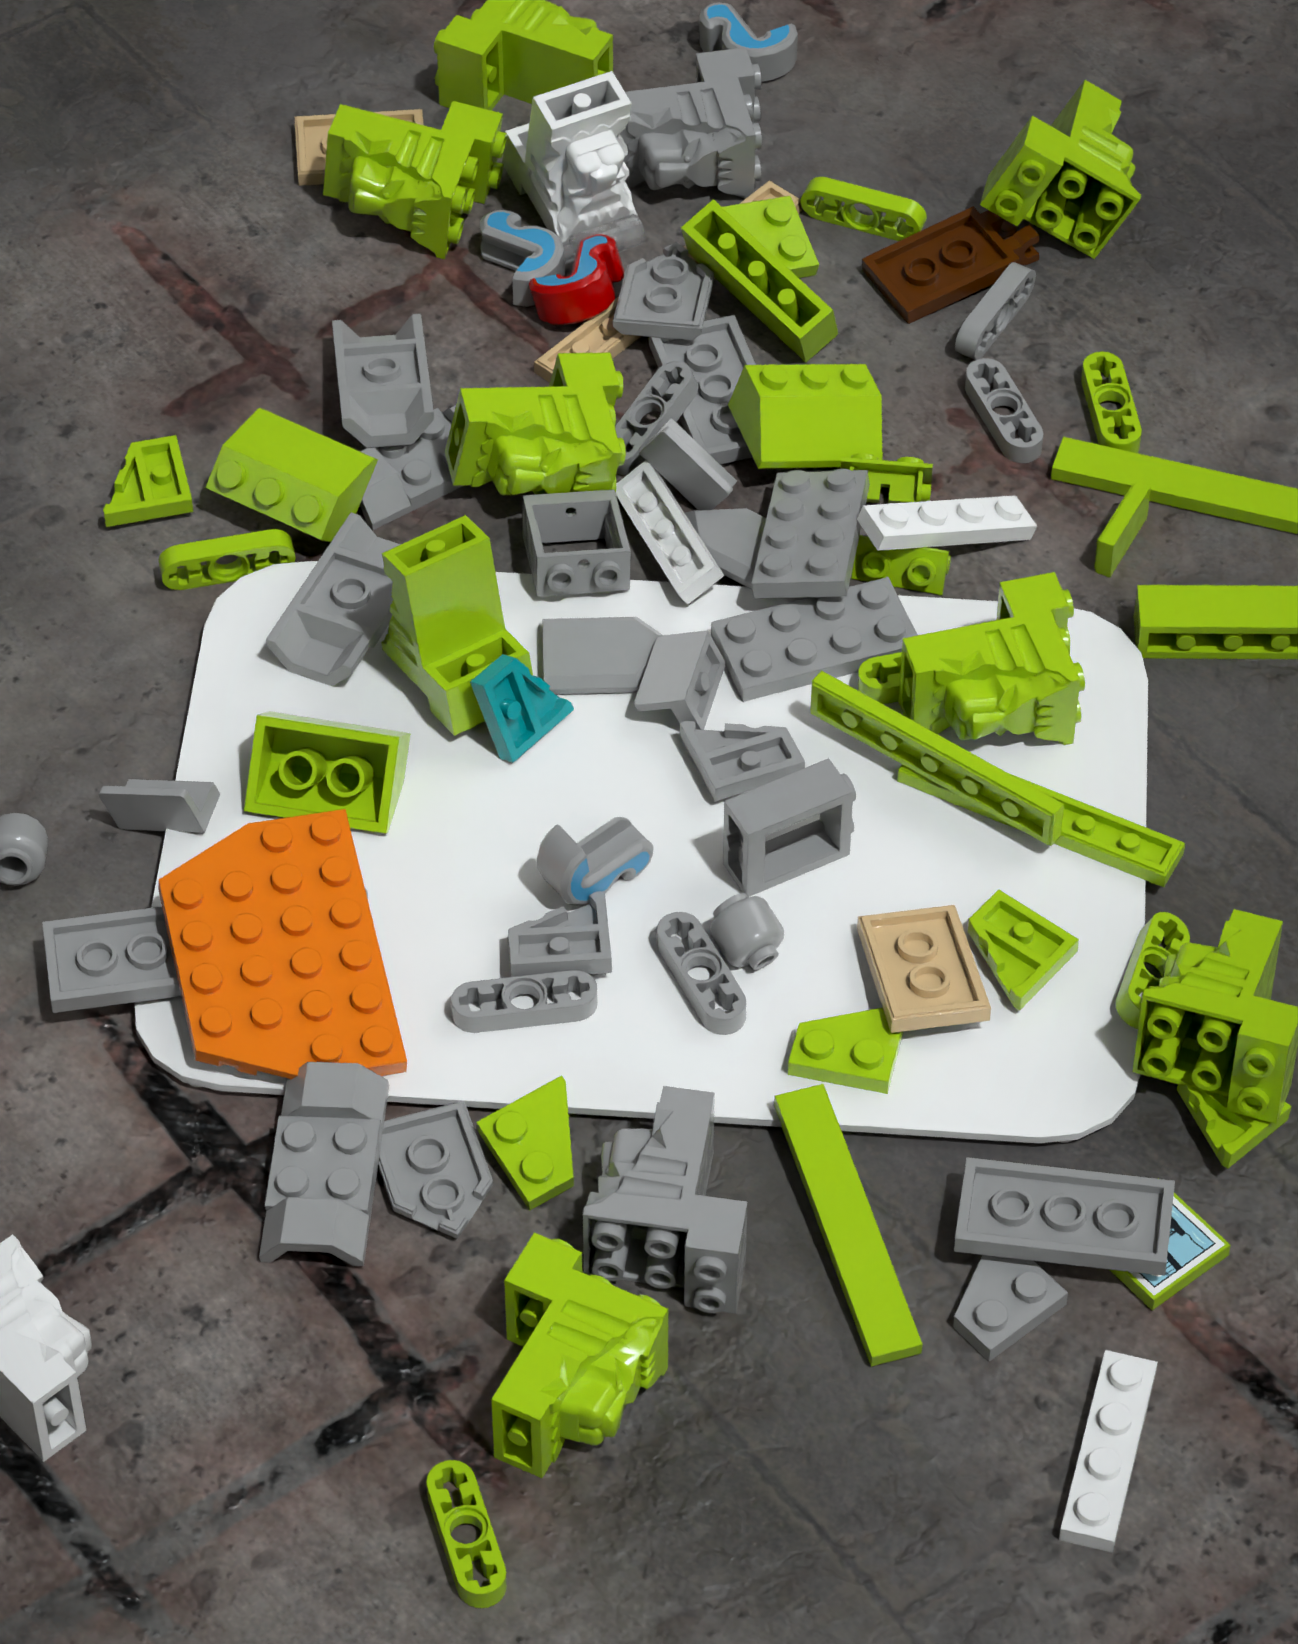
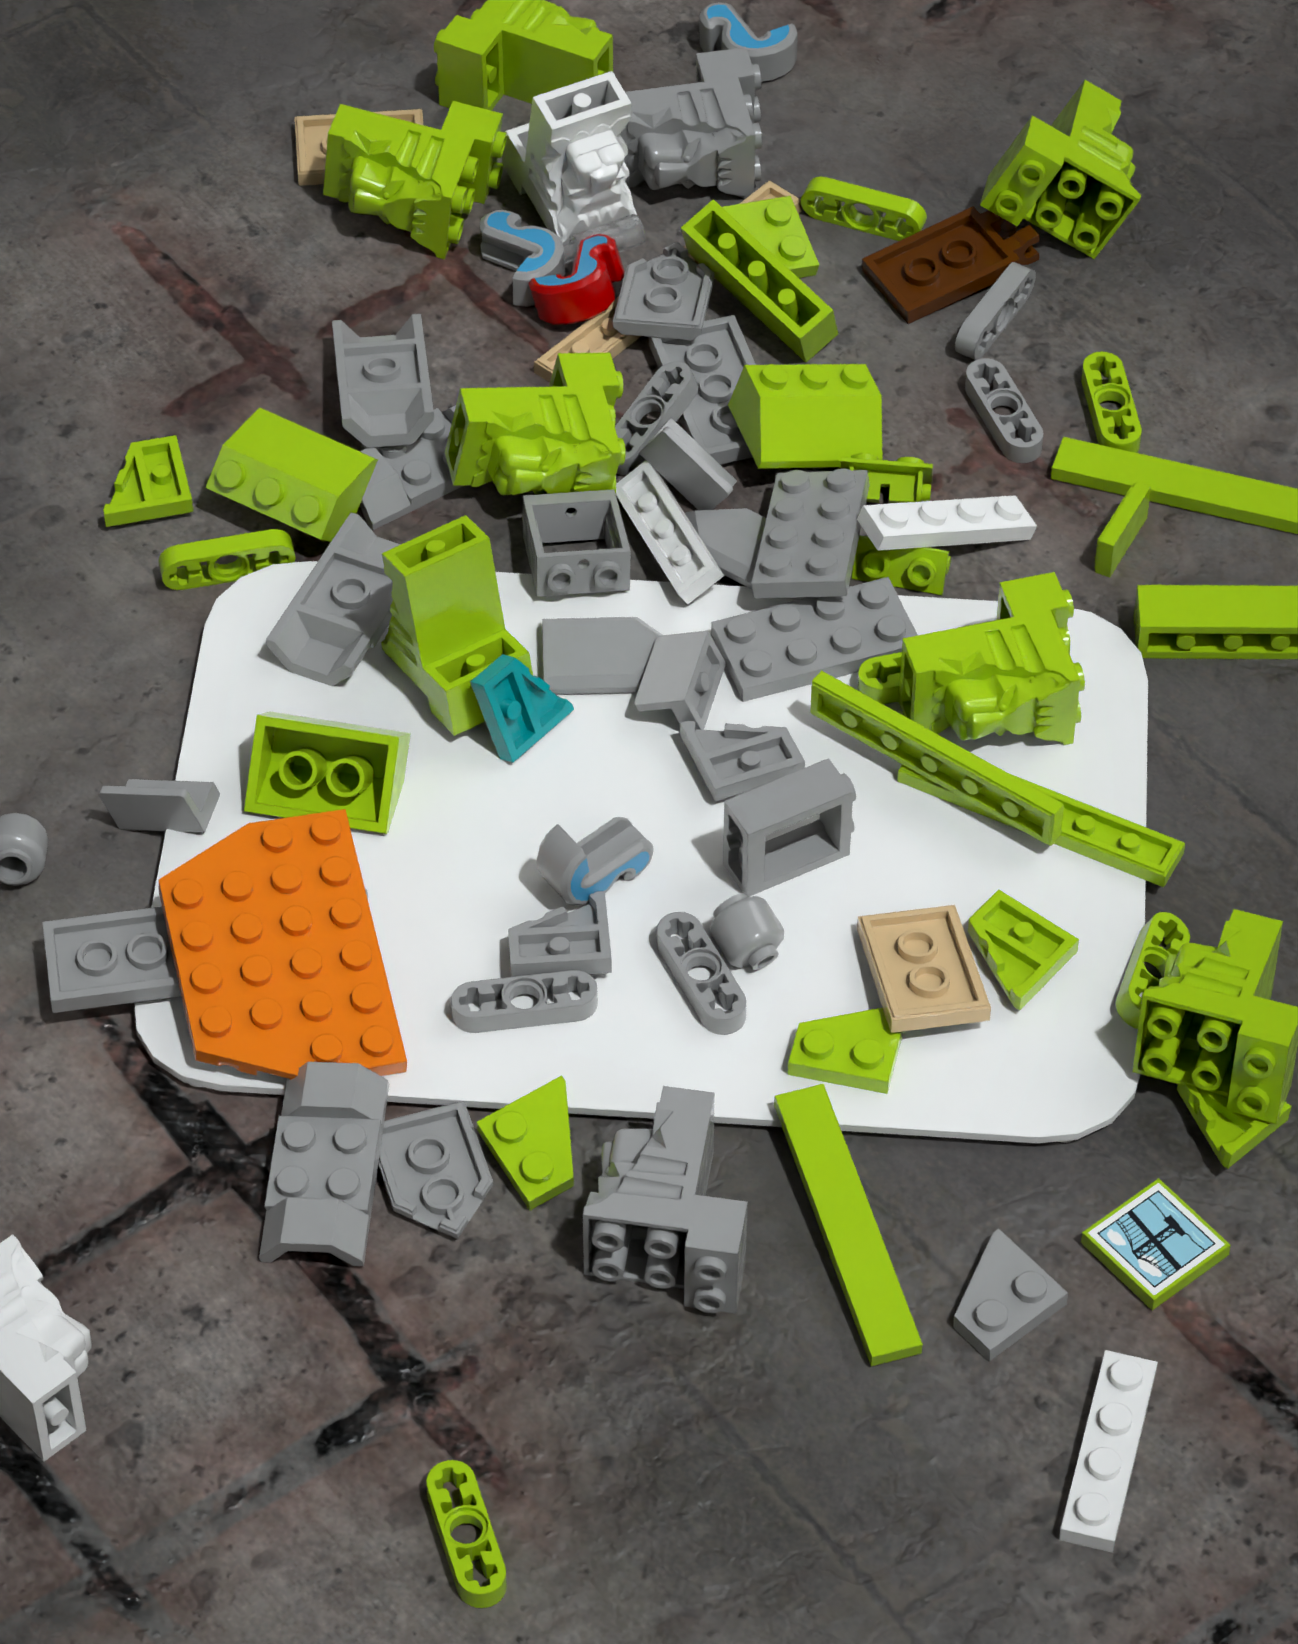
lime brick [491,1232,668,1478] -> none
light grey plate [954,1157,1175,1276] -> none

